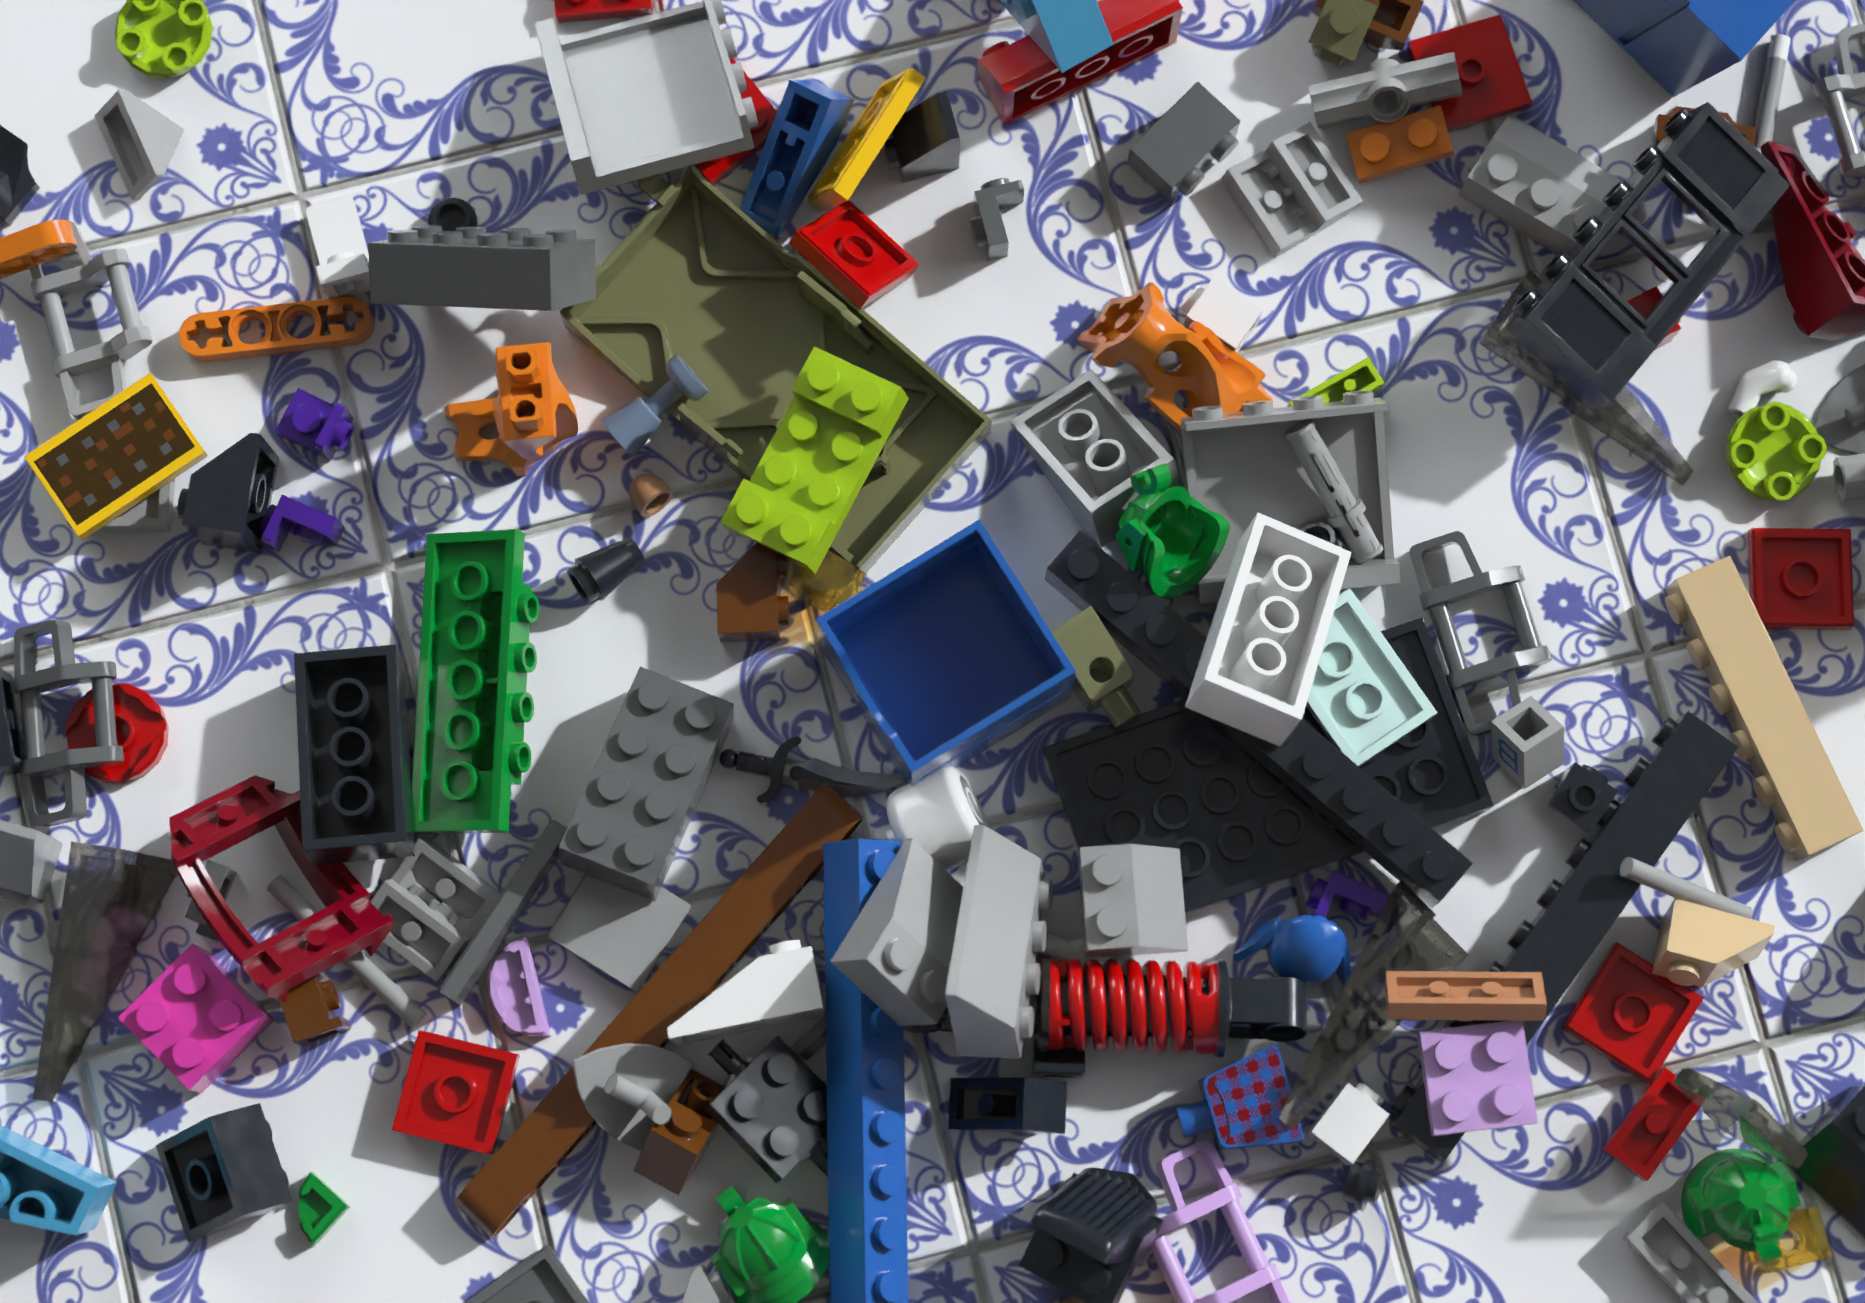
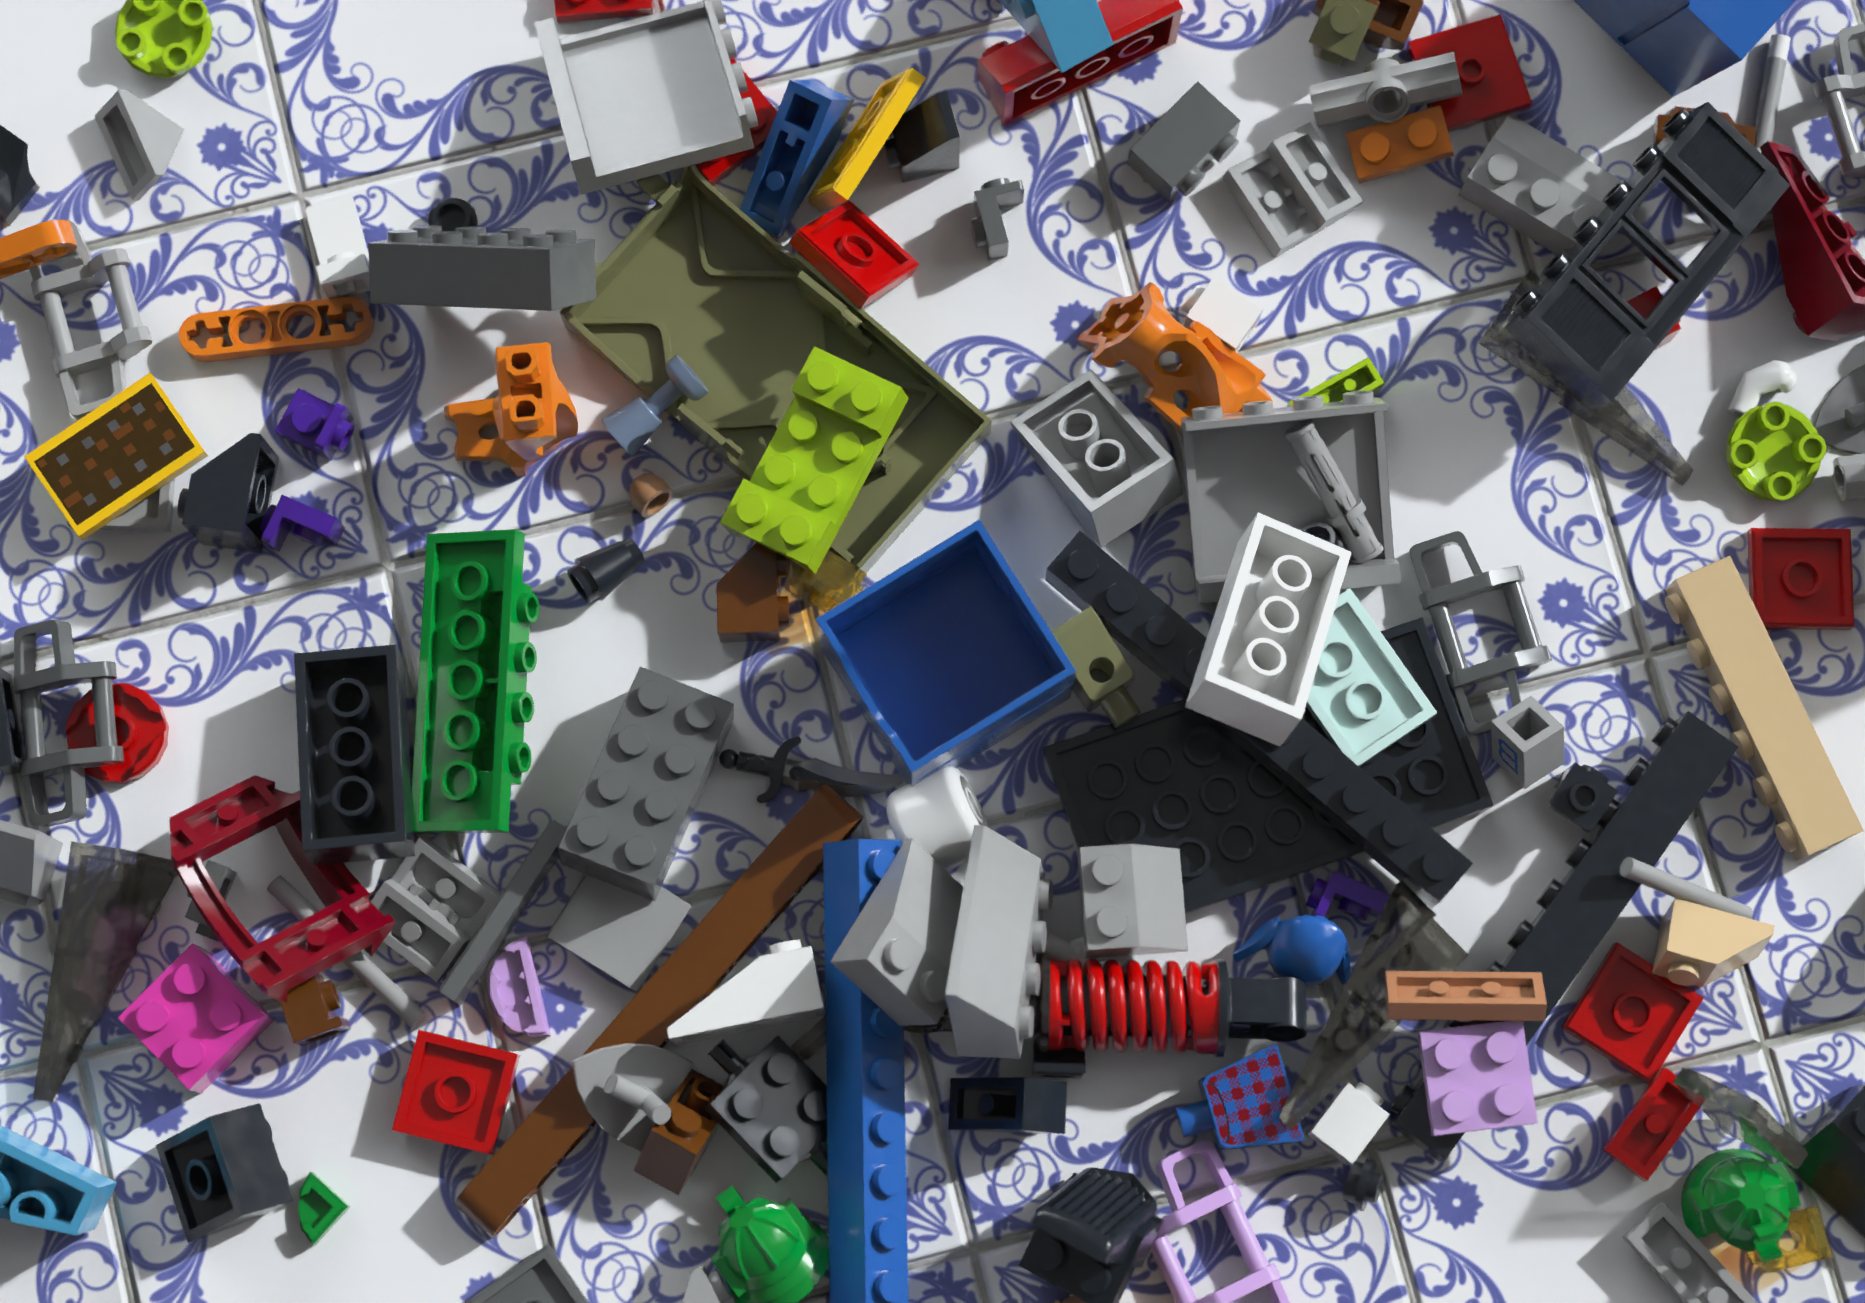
green helmet [1115,463,1230,599] -> none

